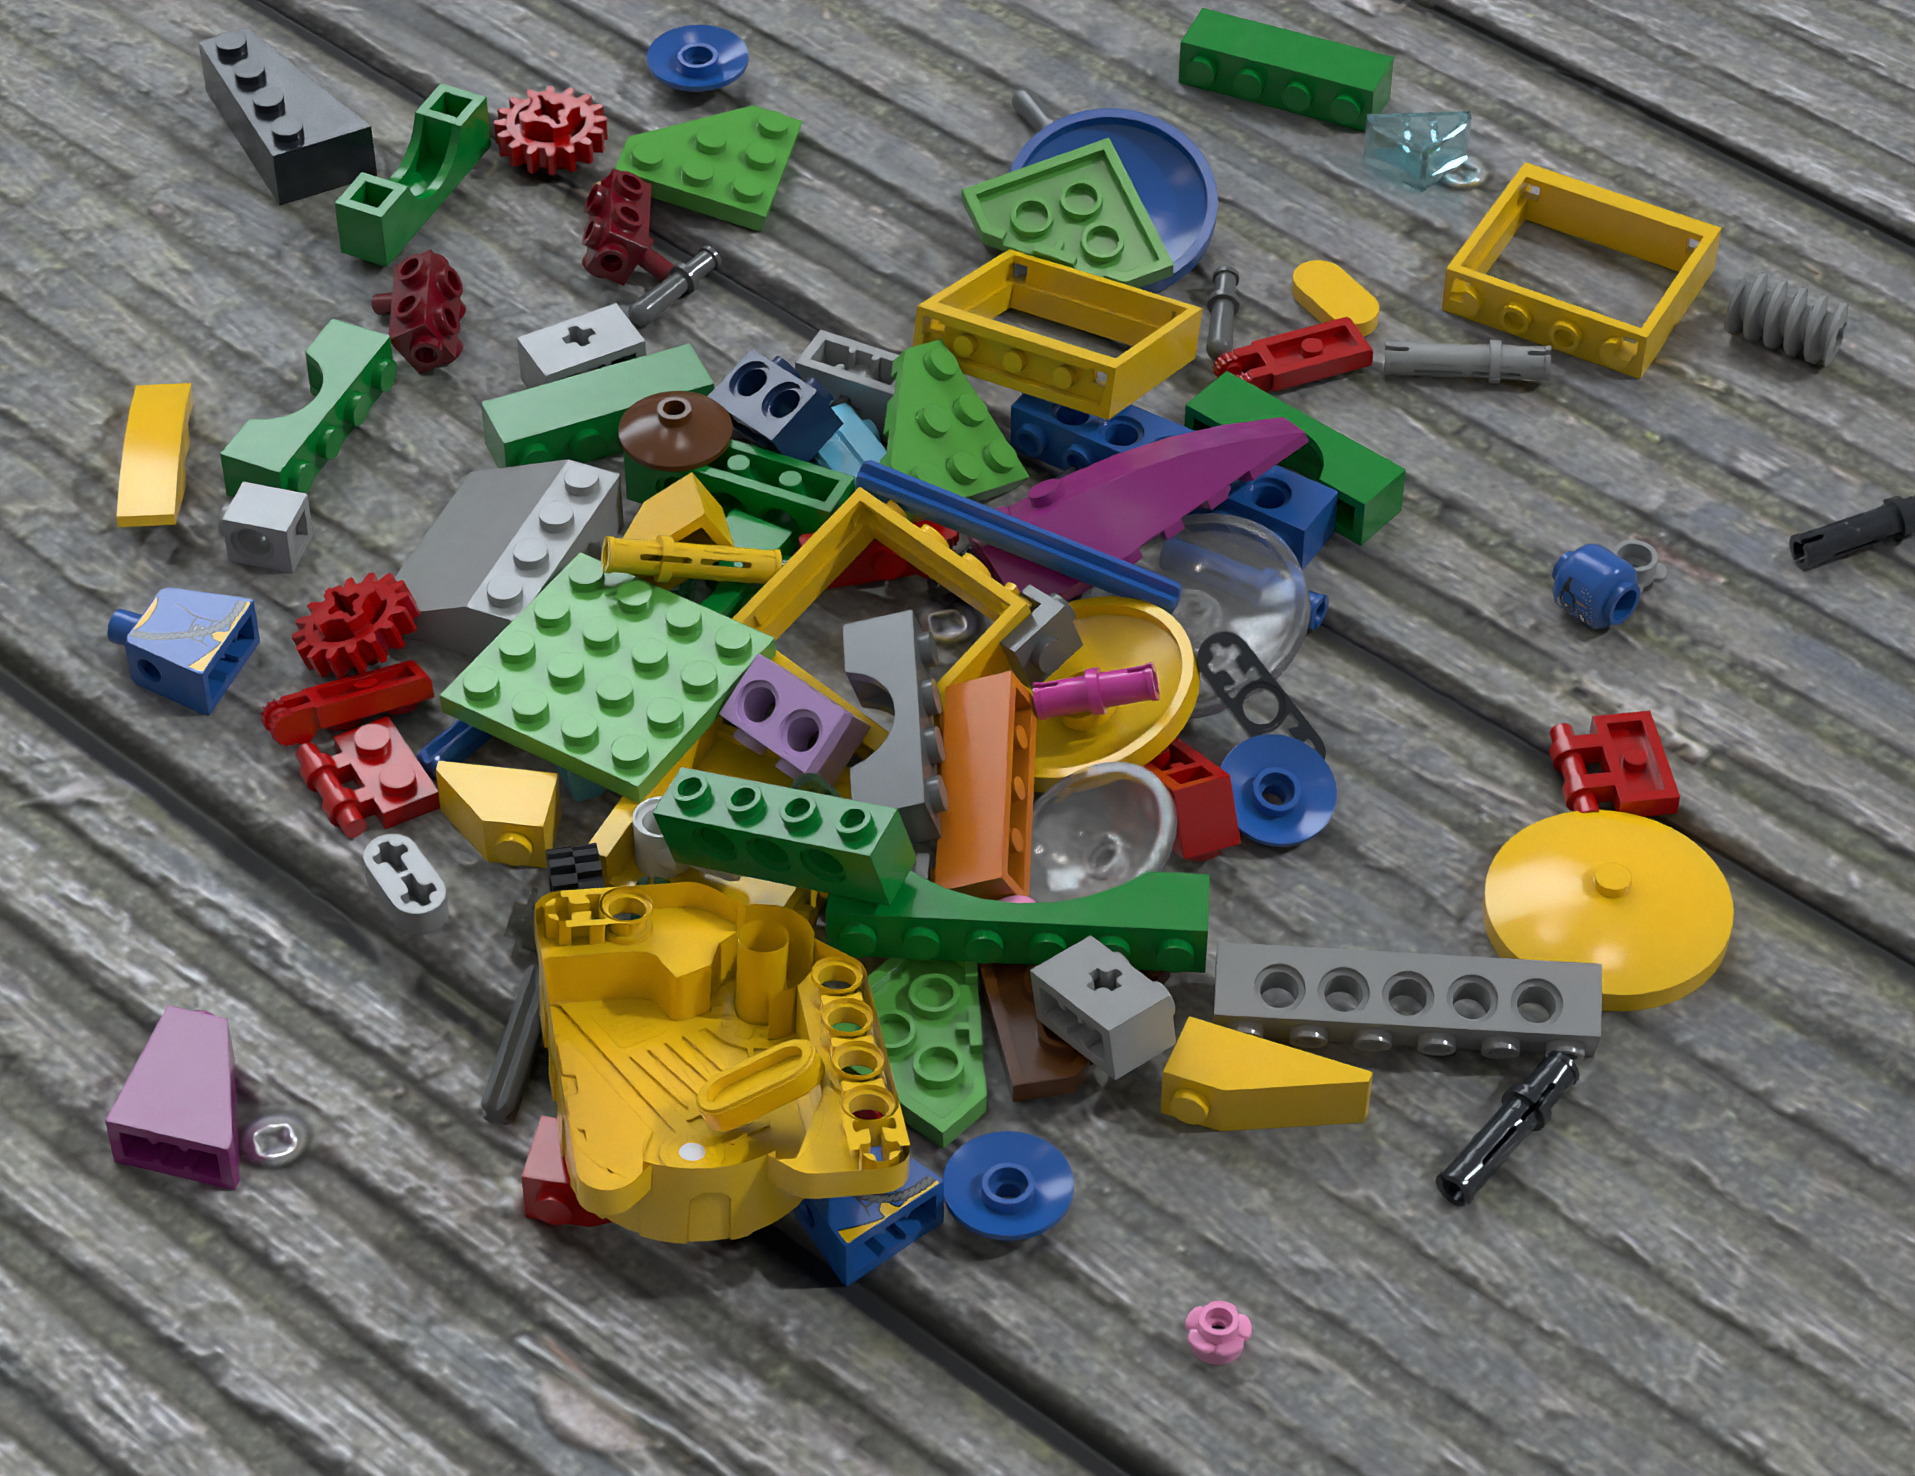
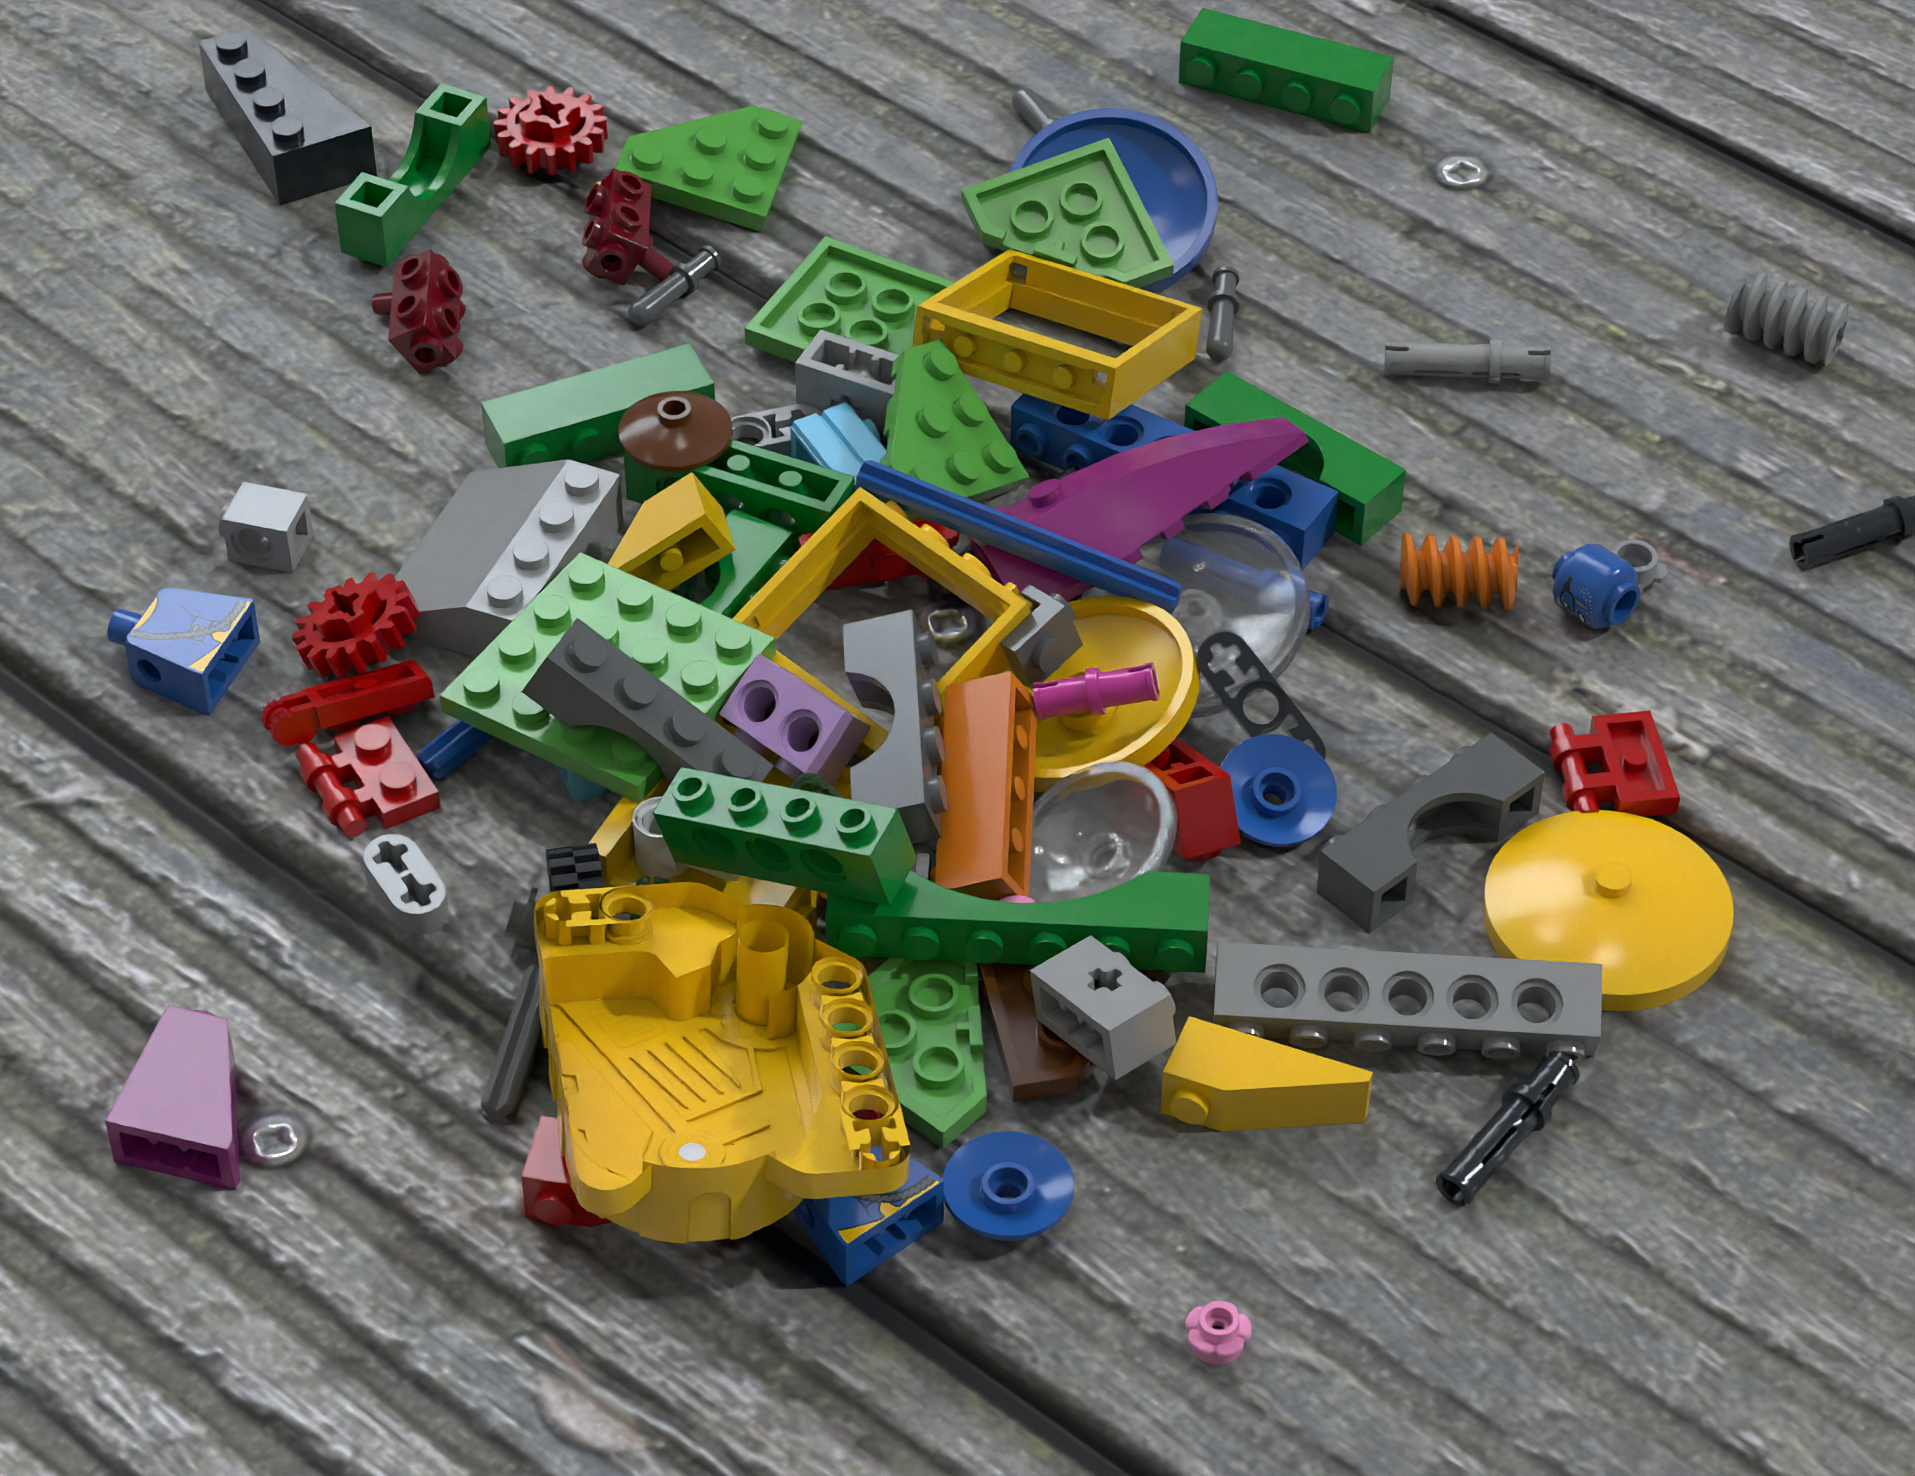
yellow slope [116,383,193,527] -> none
arch [220,318,397,497] -> none
yellow slope [436,761,562,868] -> none
brick [517,303,646,389] -> none
yellow pin [601,535,782,584] -> none
blue dish [647,25,749,92] -> none
yellow tile [696,1039,825,1131] -> none
dark blue brick [708,349,844,462] -> none
red hinge [1212,316,1373,393] -> none
yellow tile [1291,260,1379,337] -> none
clear light blue slope [1363,111,1472,193] -> none
yellow window [1441,162,1722,379] -> none
none -> dark grey arch [521,618,774,787]
none -> bright green plate [744,236,955,362]
none -> dark grey arch [1317,732,1545,934]
none -> orange piece [1399,533,1519,611]

